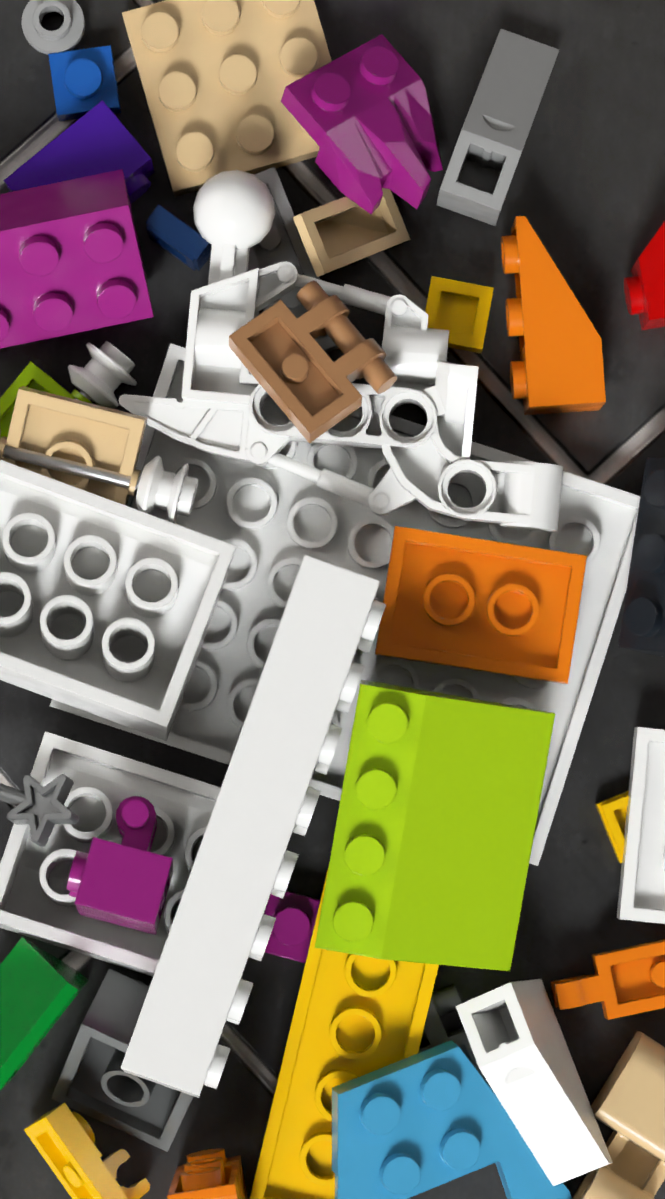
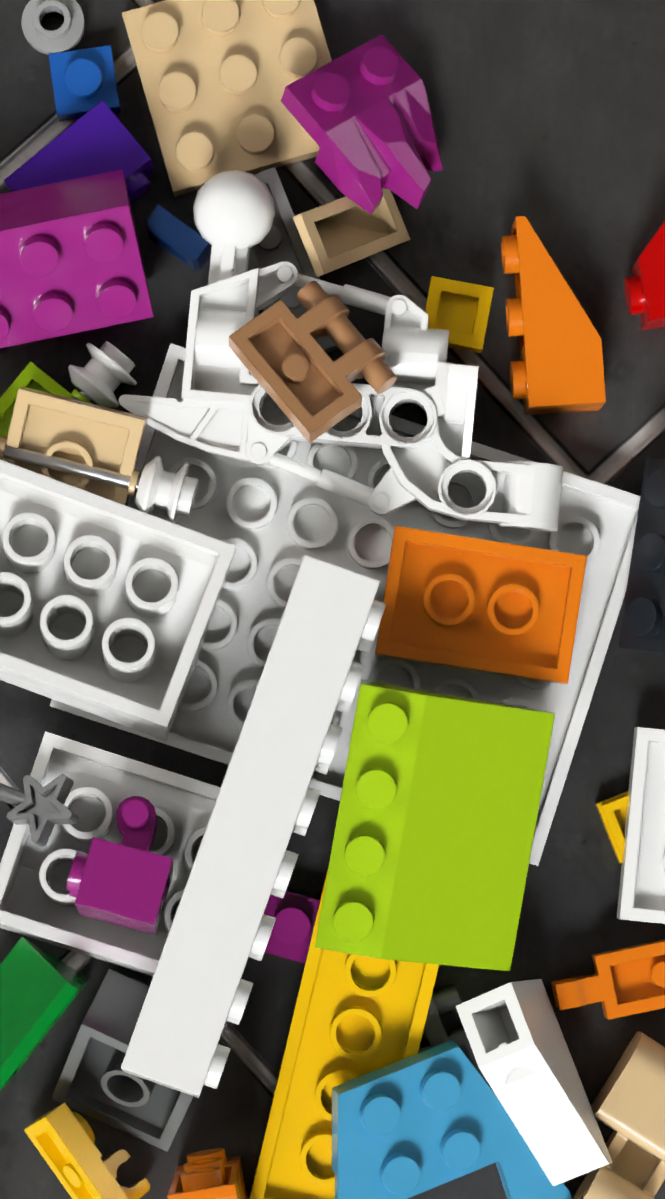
light grey slope [436,29,559,226] -> none

